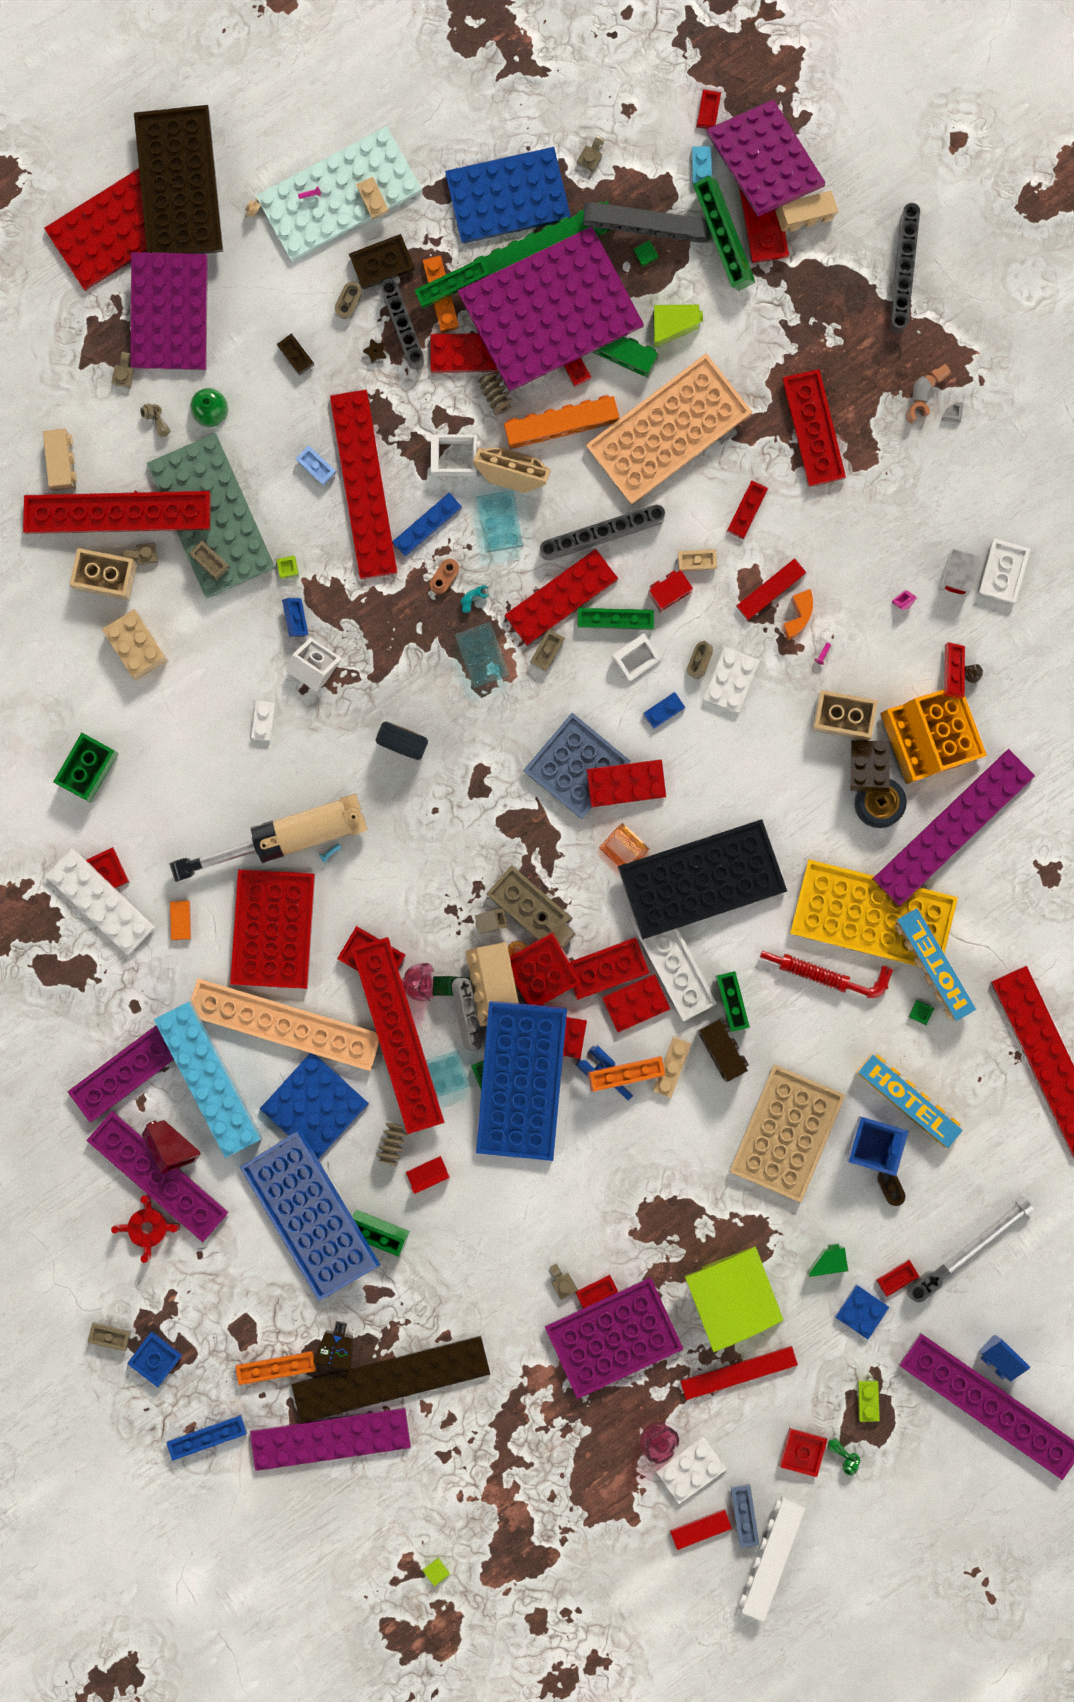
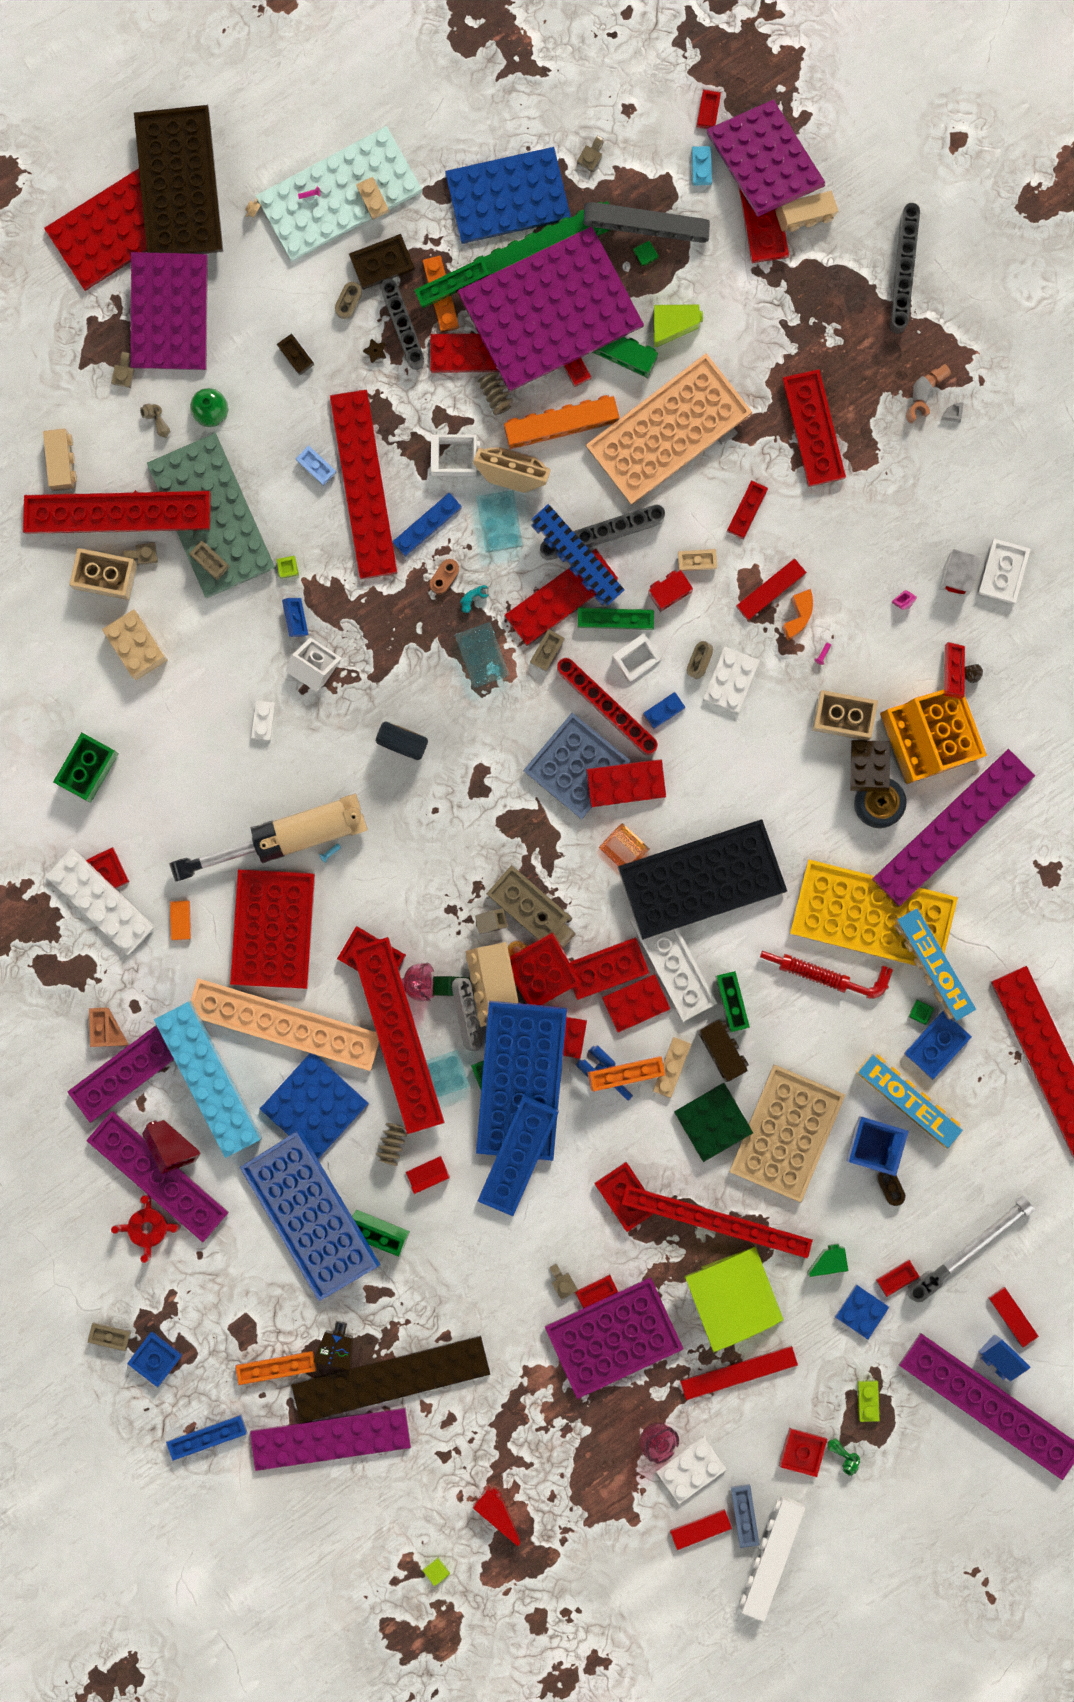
green brick [693,176,756,291] -> none
none -> nougat wing [89,1008,128,1047]
none -> red slope [472,1486,521,1546]
none -> blue plate [477,1095,559,1216]
none -> blue brick [530,504,625,606]
none -> red beam [557,658,658,756]
none -> red plate [594,1162,653,1232]
none -> red plate [621,1185,813,1259]
none -> dark green plate [674,1082,754,1162]
none -> blue plate [904,1011,972,1080]
none -> red tile [988,1287,1039,1347]

